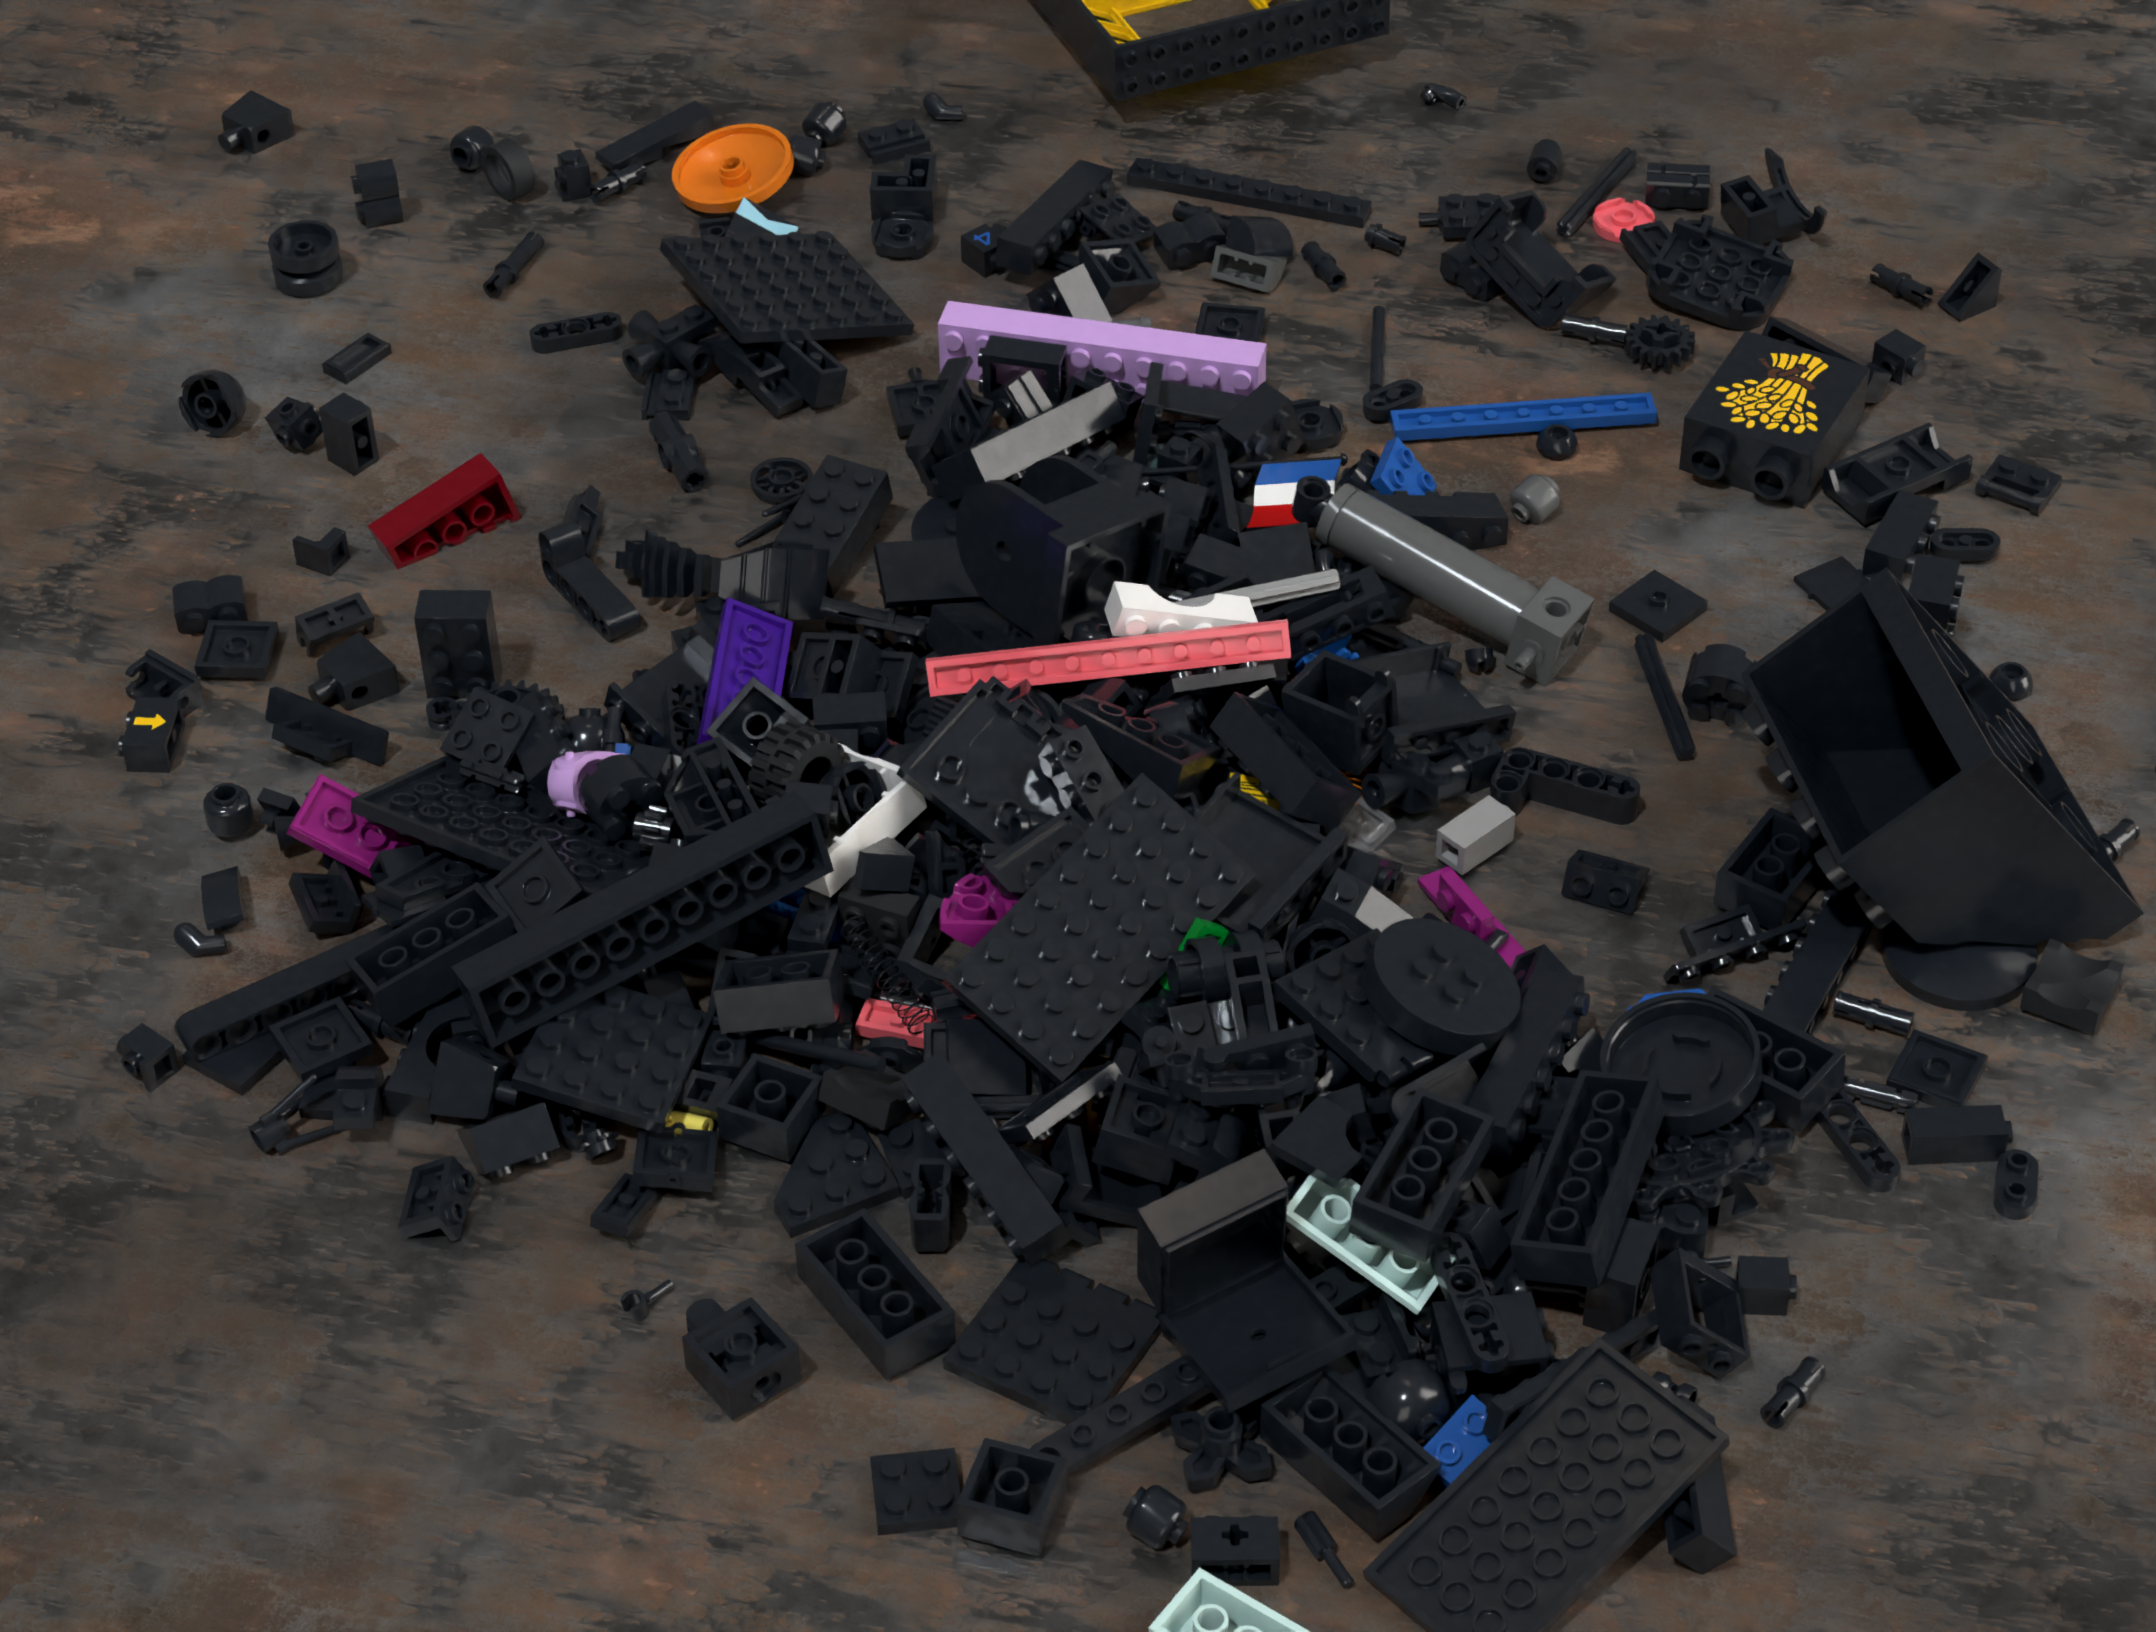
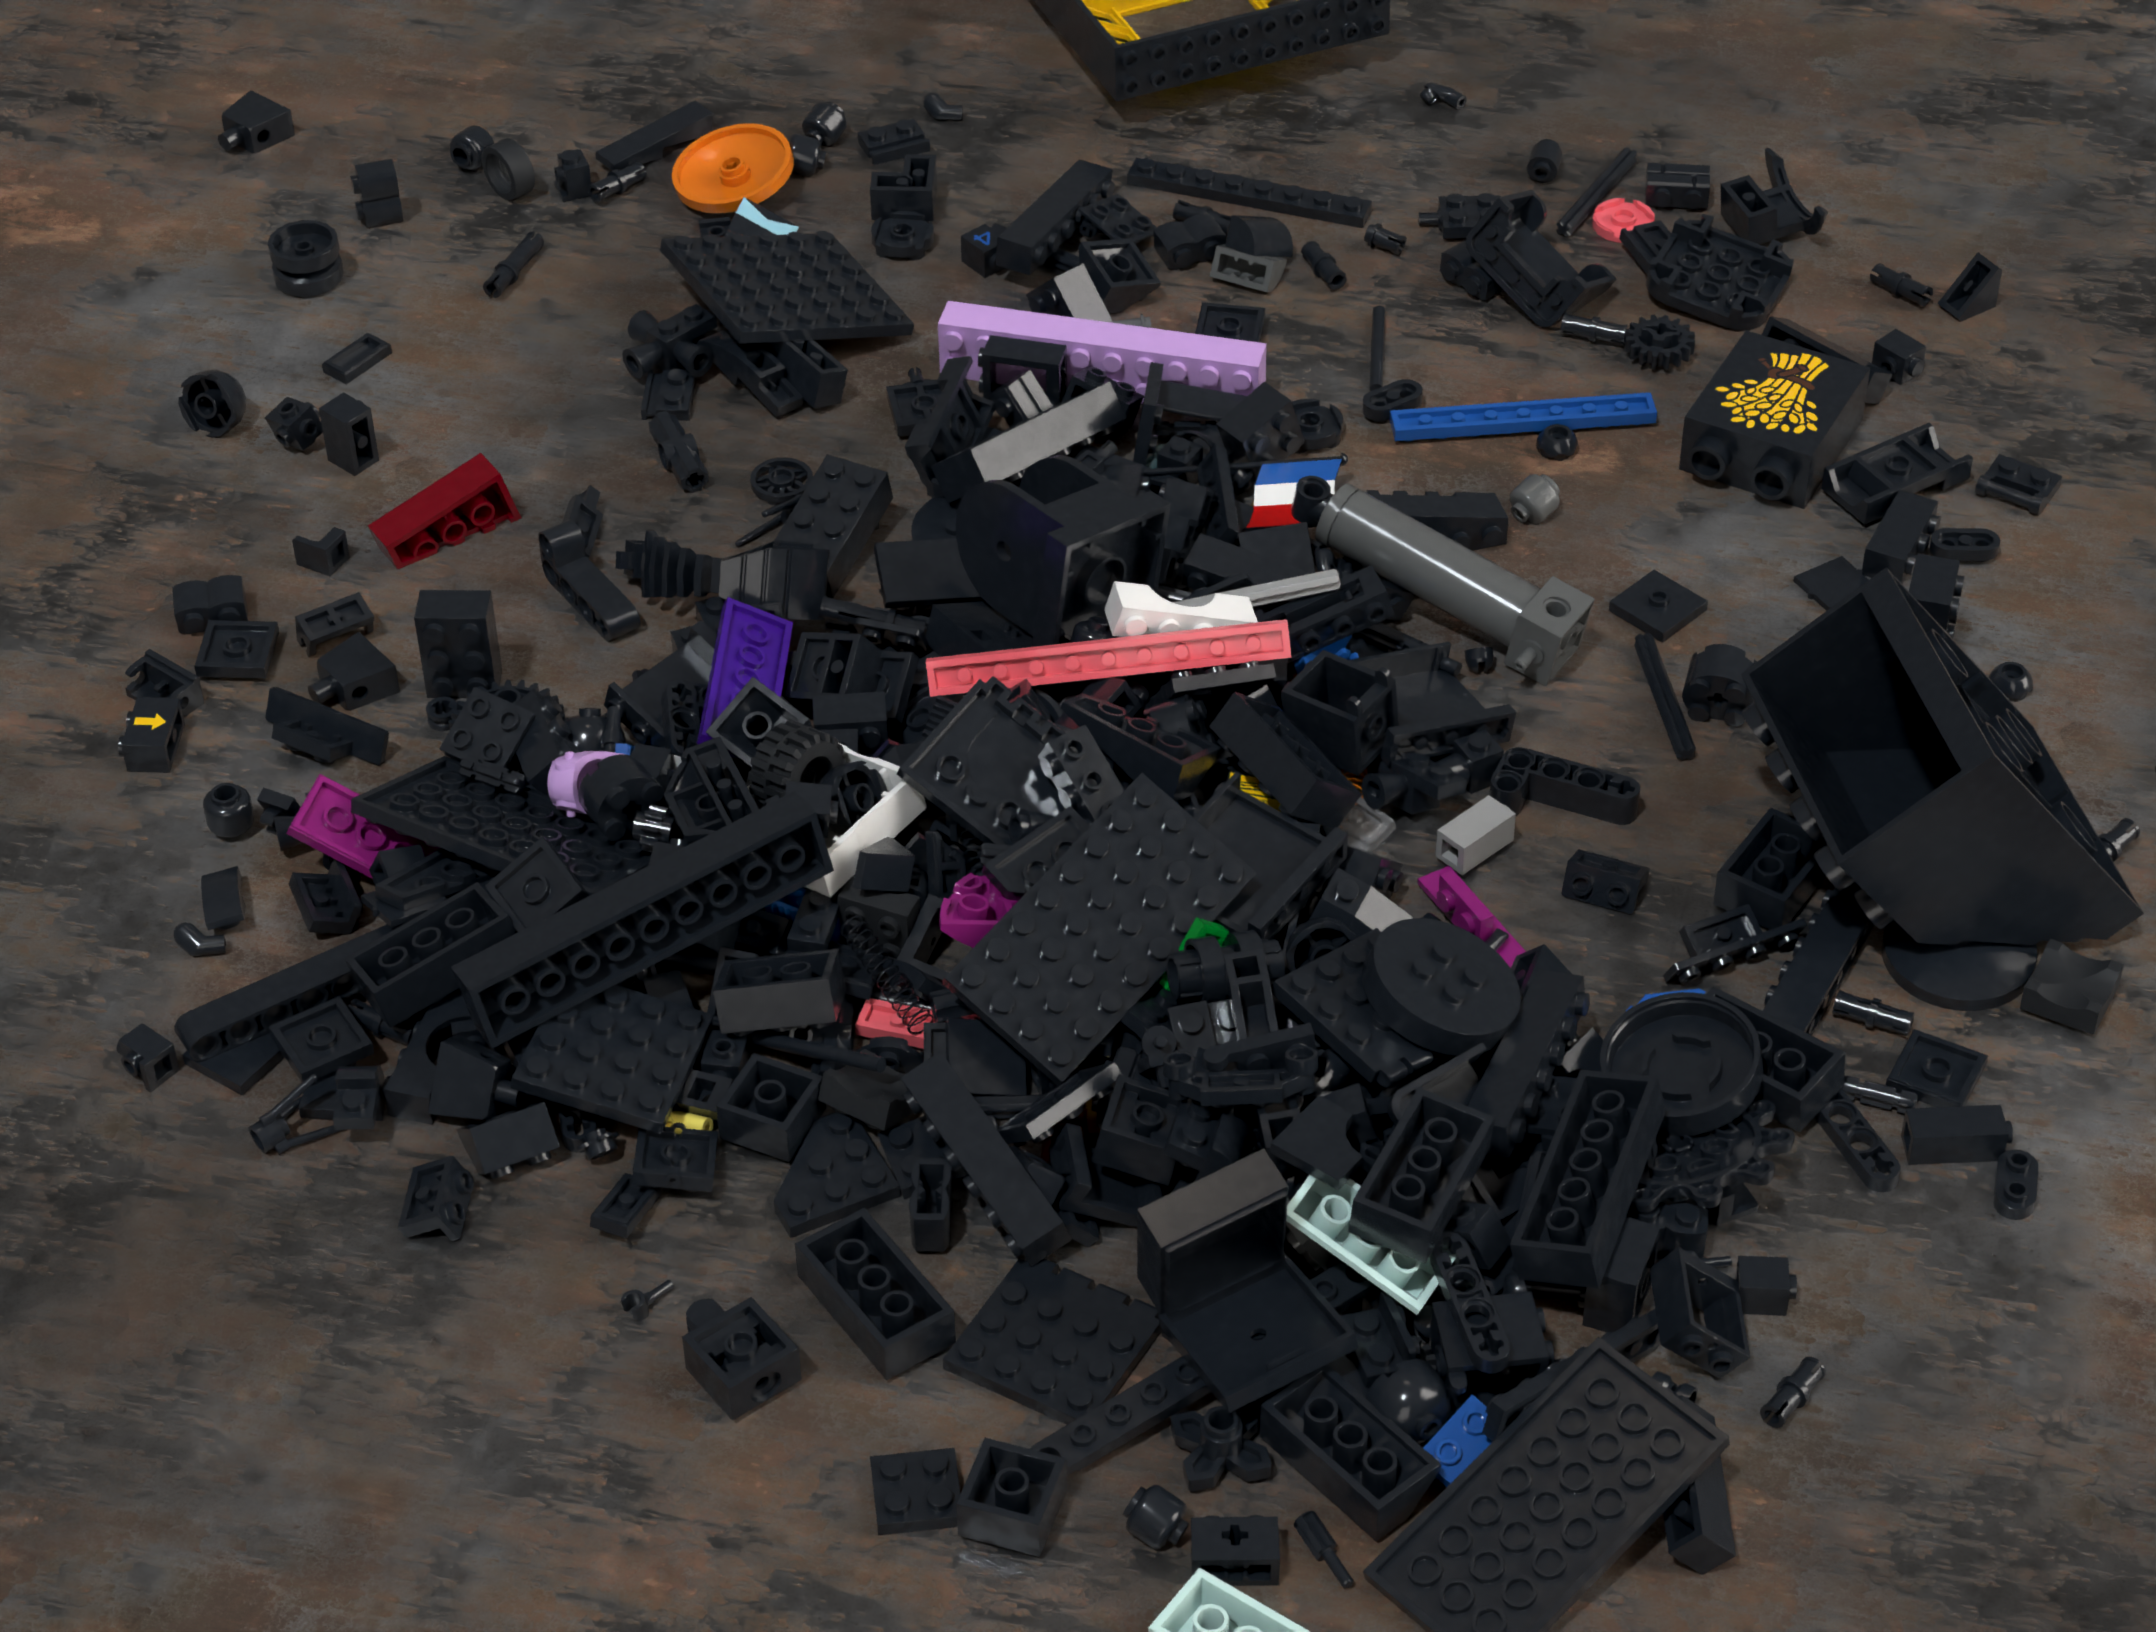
black beam [530,312,623,354] -> none
black piece [1338,449,1380,493] -> none
blue plate [1370,437,1437,495] -> none

